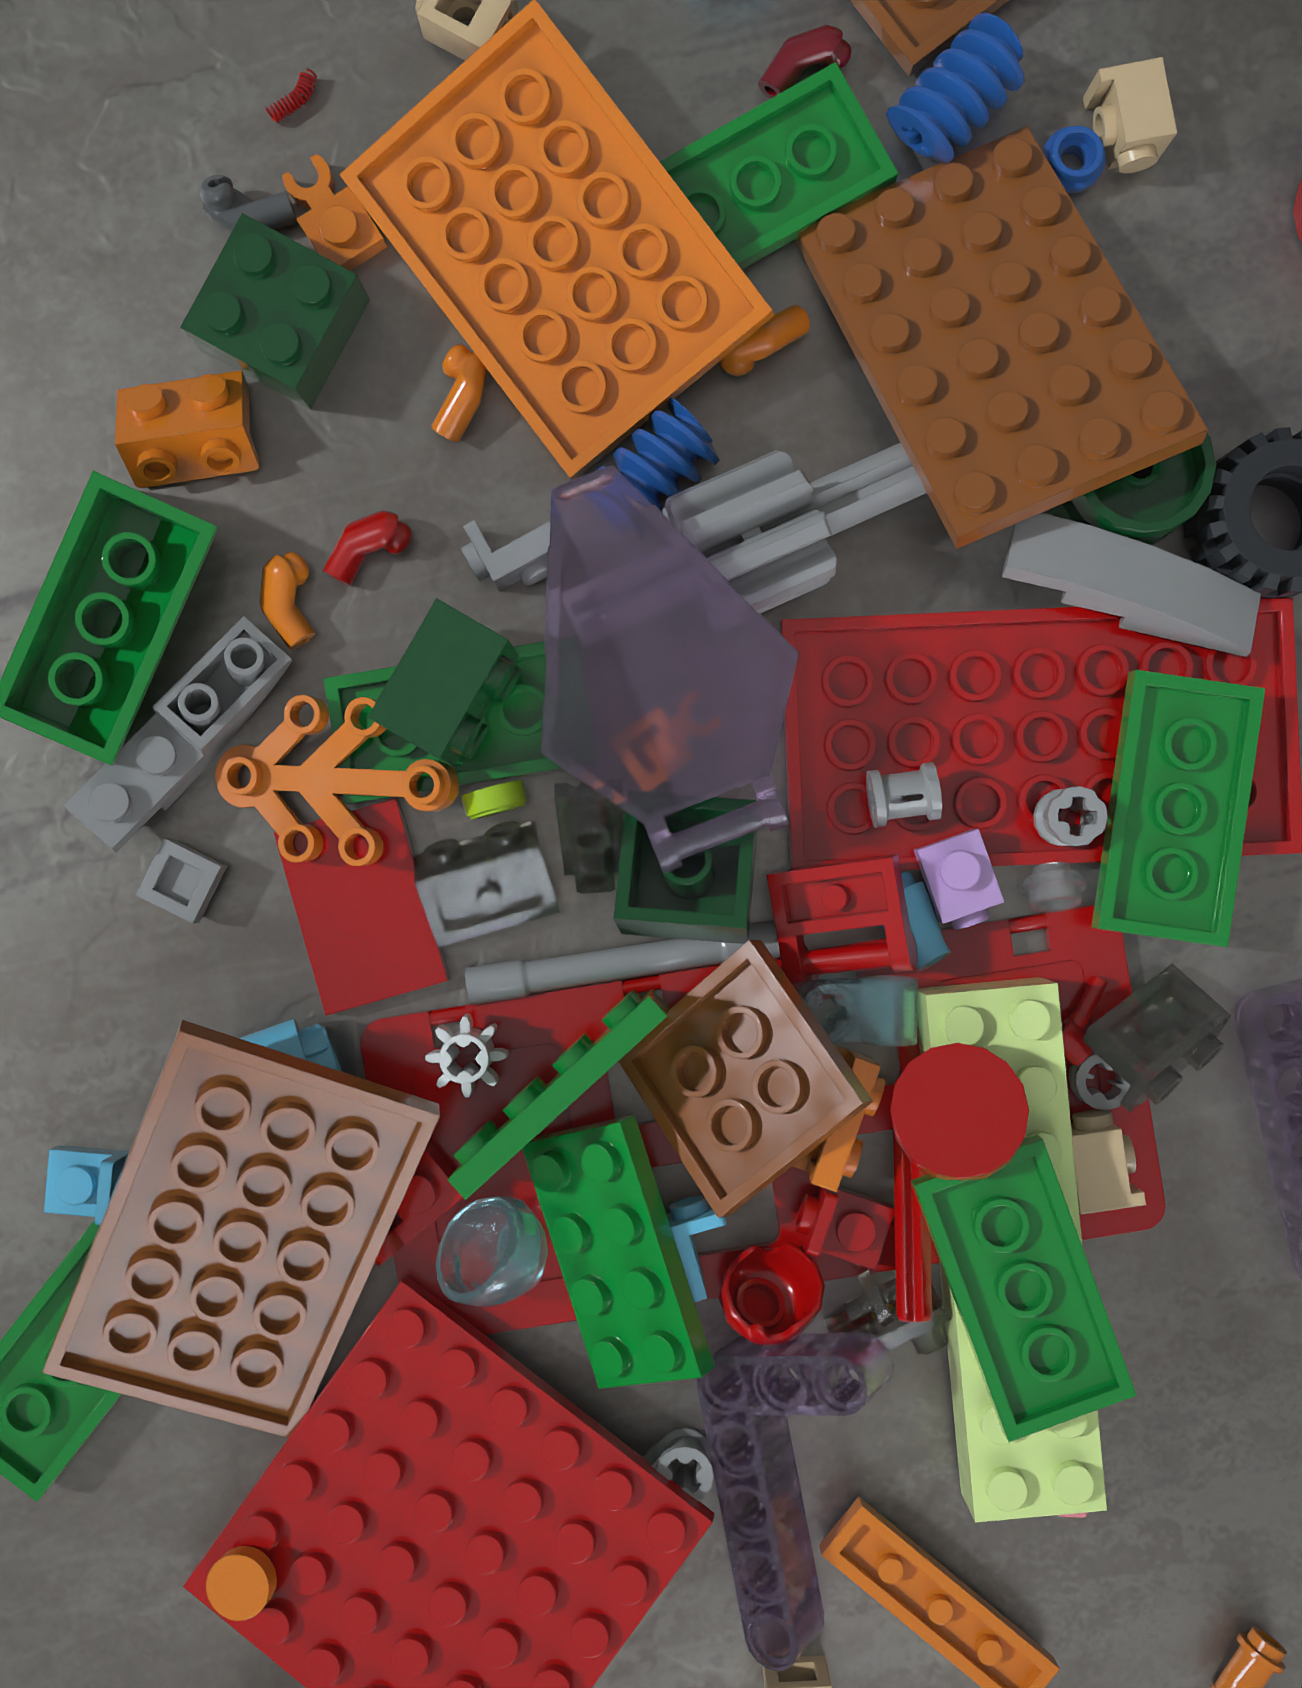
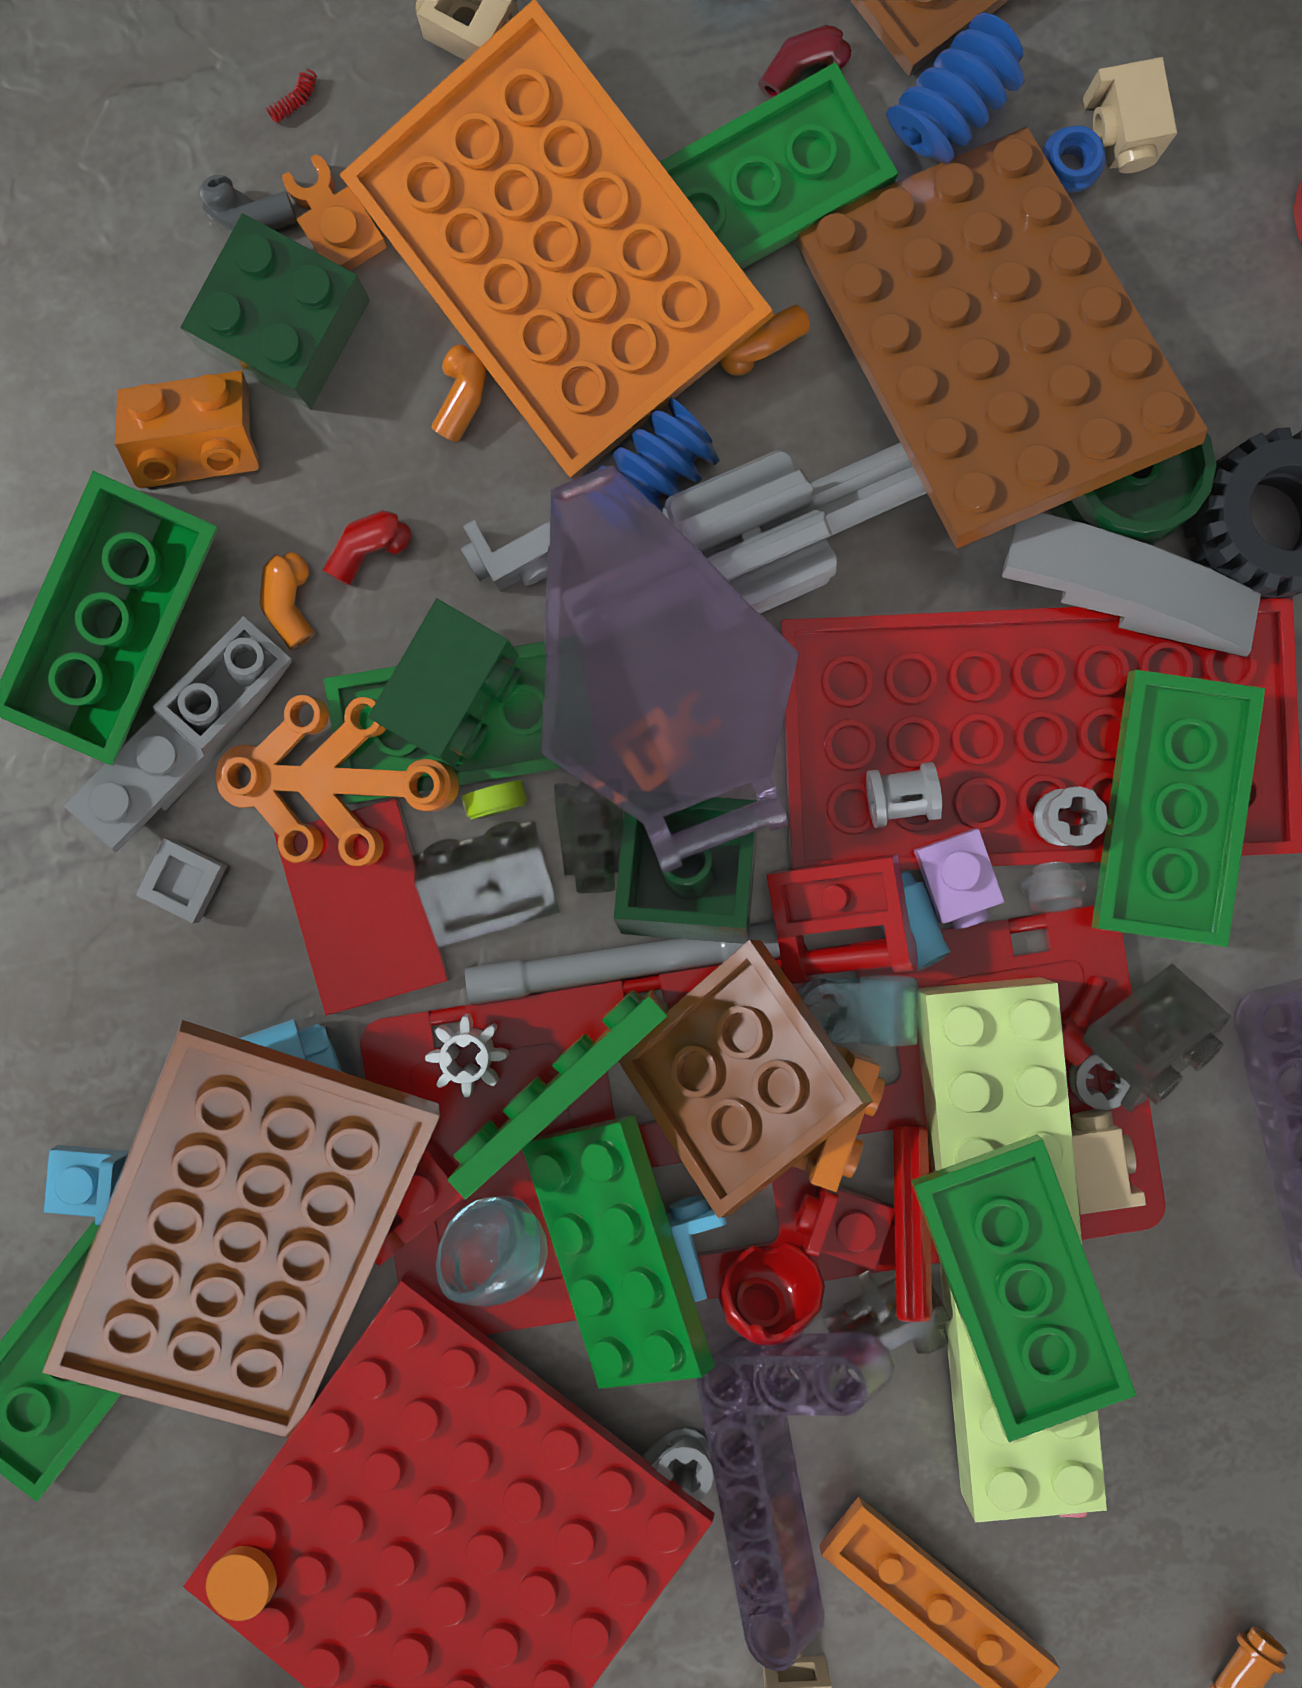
red tile [890,1043,1029,1181] -> none

